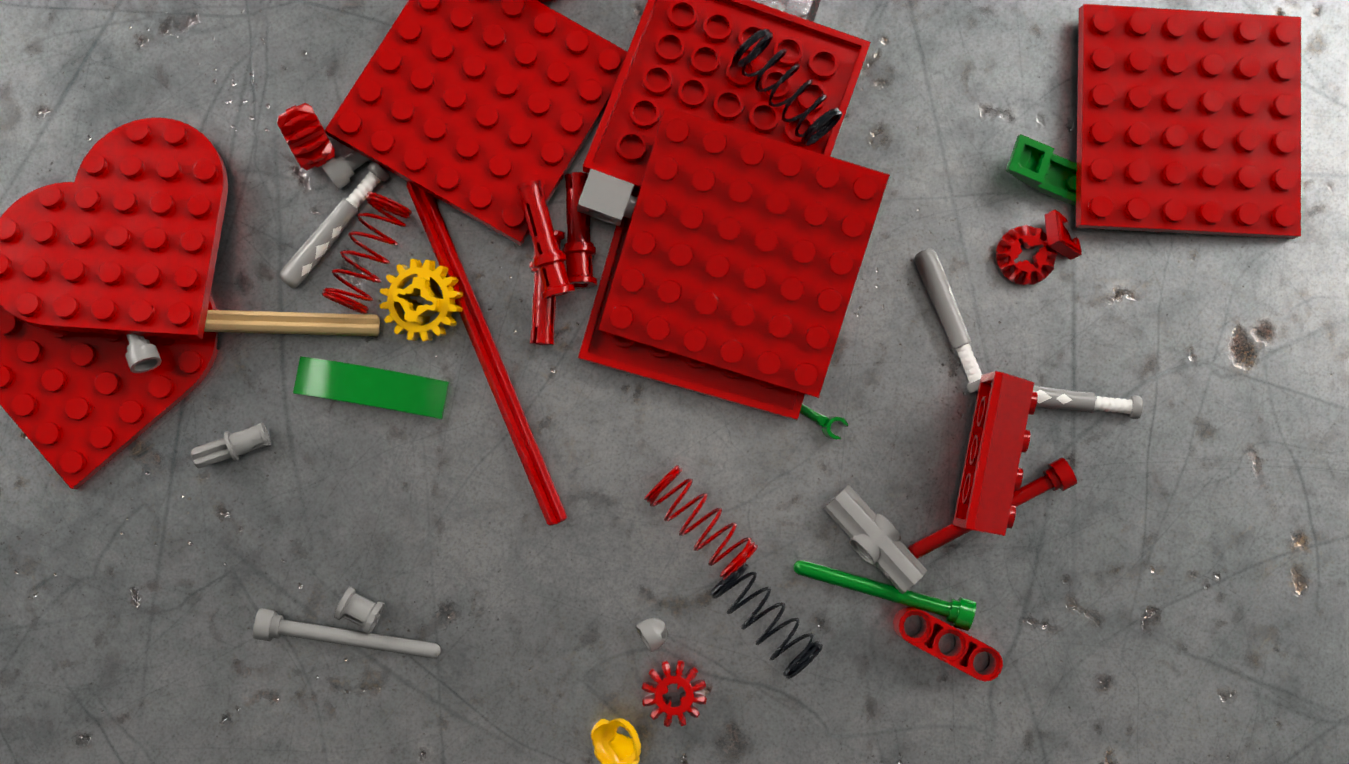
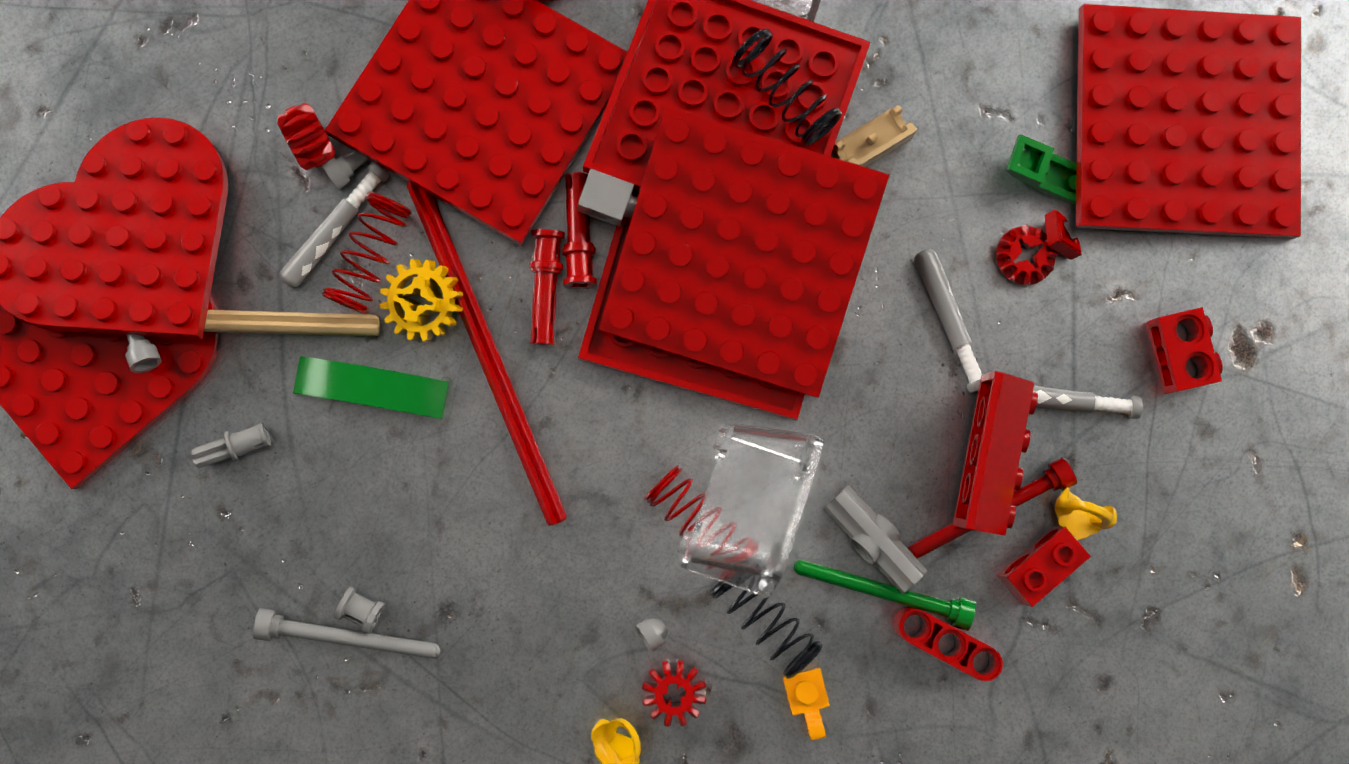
red pin [517,180,575,299] -> none
green hand [800,404,848,439] -> none
none -> clear windscreen [677,422,825,598]
none -> light orange plate [782,667,830,741]
none -> tan hinge [832,105,917,167]
none -> red brick [997,526,1091,607]
none -> yellow piece [1054,487,1117,541]
none -> red brick [1146,307,1223,394]

